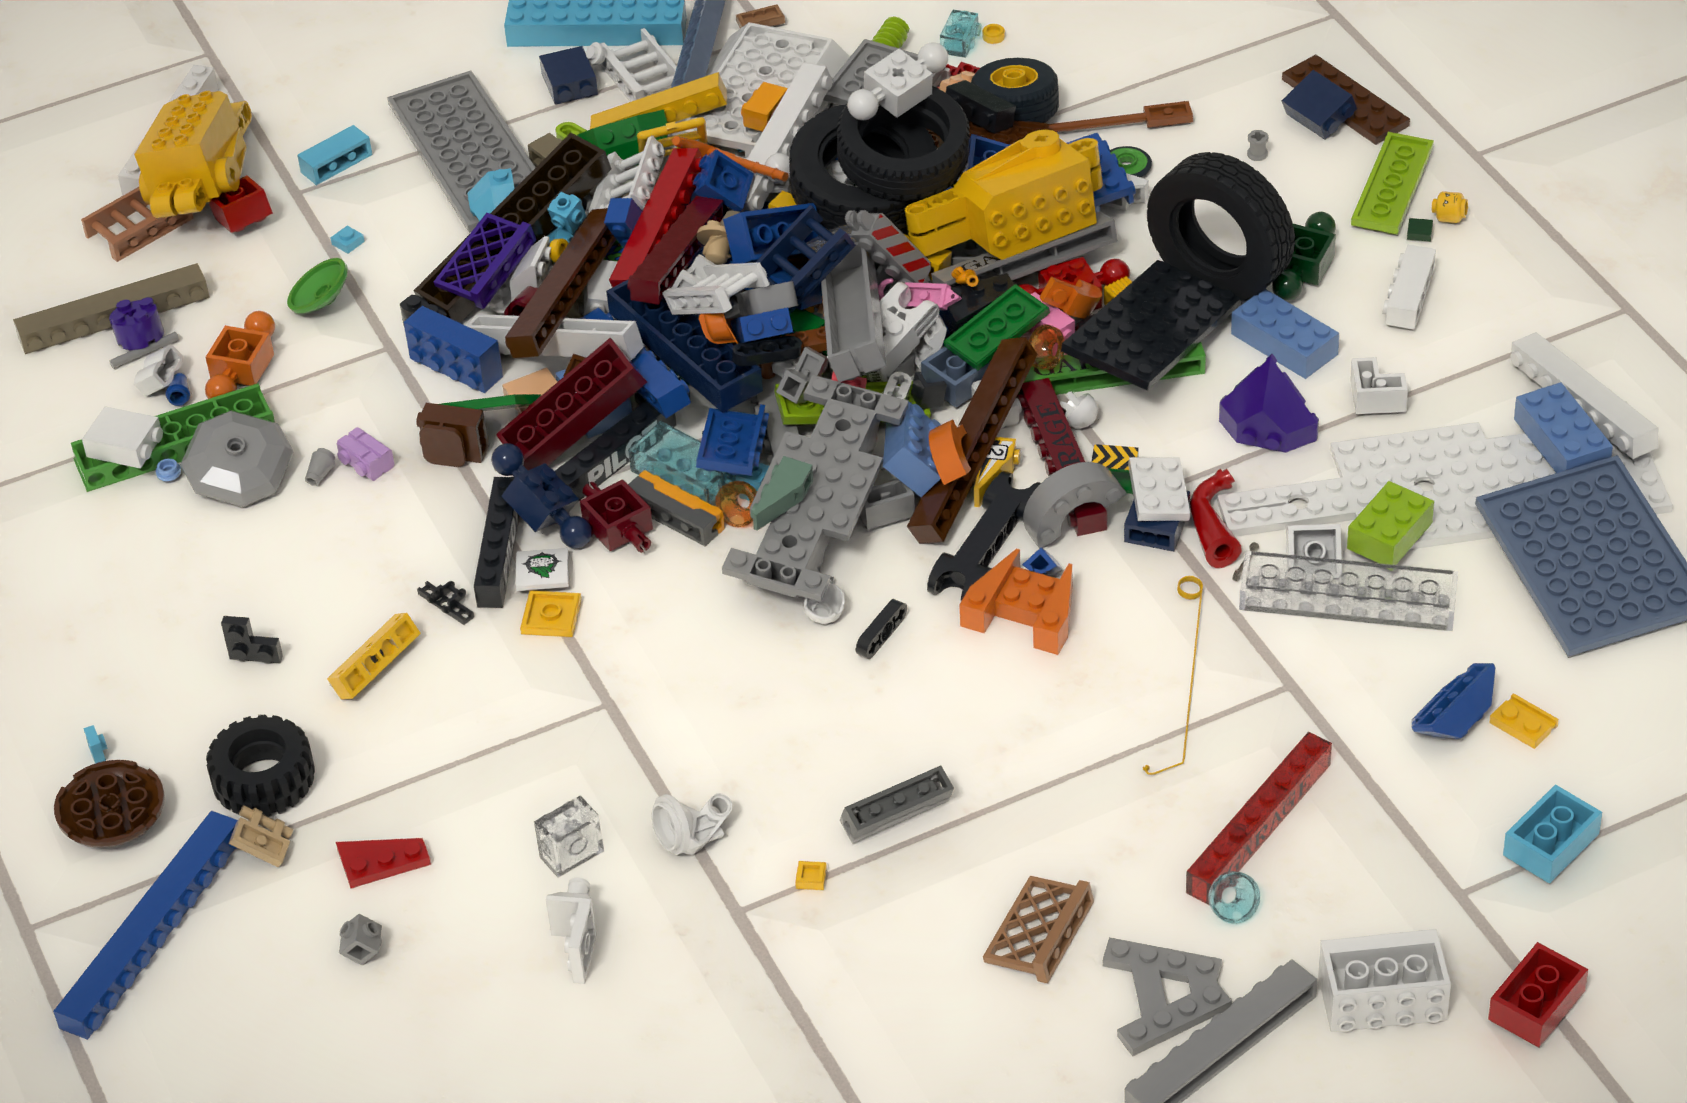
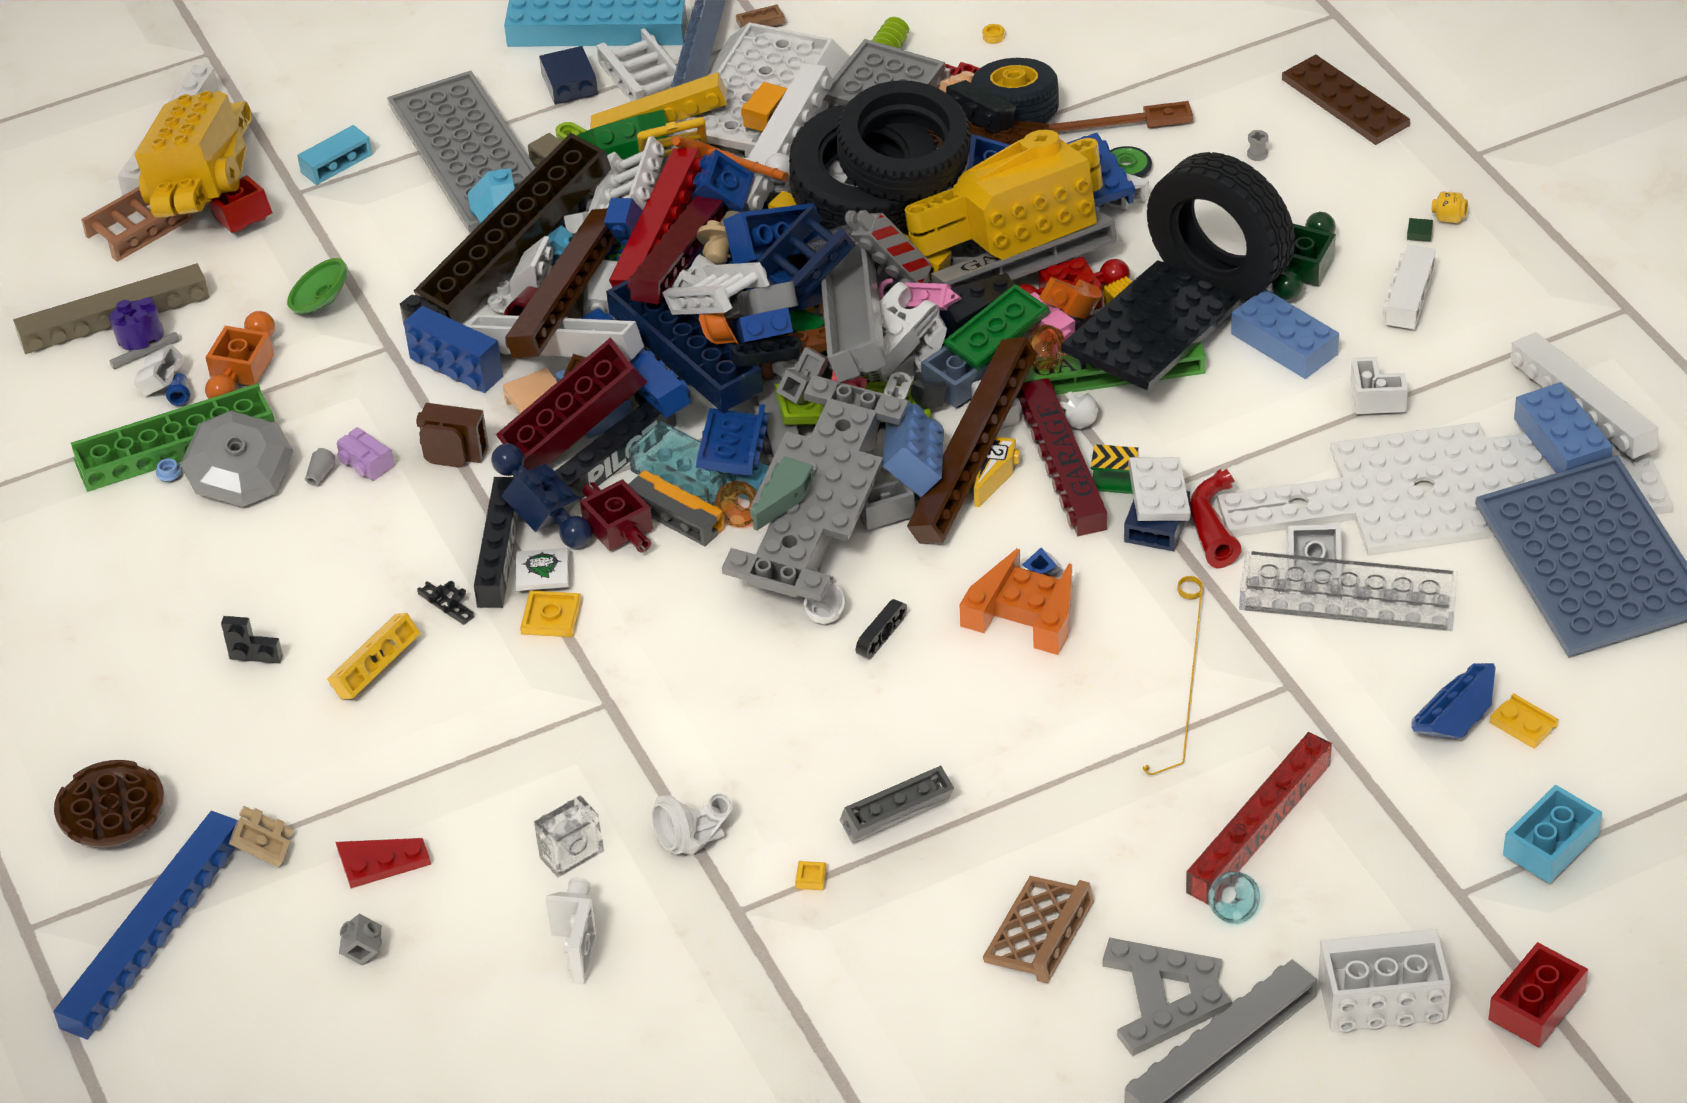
white brick [82,406,163,468] -> none
medium azure plate [83,725,108,763] -> none
black tyre [206,714,315,817] -> none
medium azure plate [330,225,365,254] -> none
dark purple fence [434,212,536,310] -> none
green tile [440,394,541,411] -> none
medium azure brick [547,192,587,234] -> none
yellow tile [549,238,569,263] -> none
white plate [586,42,607,65] -> none
white brick [847,42,948,120] -> none
black piece [927,471,1041,601] -> none
orange arch [929,419,971,485] -> none
clear light blue brick [940,9,982,58] -> none
light orange arm [951,266,979,287] -> none
light grey brick [1023,462,1127,549] -> none
dark purple wedge [1219,354,1319,453] -> none
clear smoke hinge [1232,542,1259,582] -> none
dark blue brick [1281,70,1357,140] -> none
lime brick [1347,481,1434,569] -> none
lime plate [1351,132,1434,234] -> none

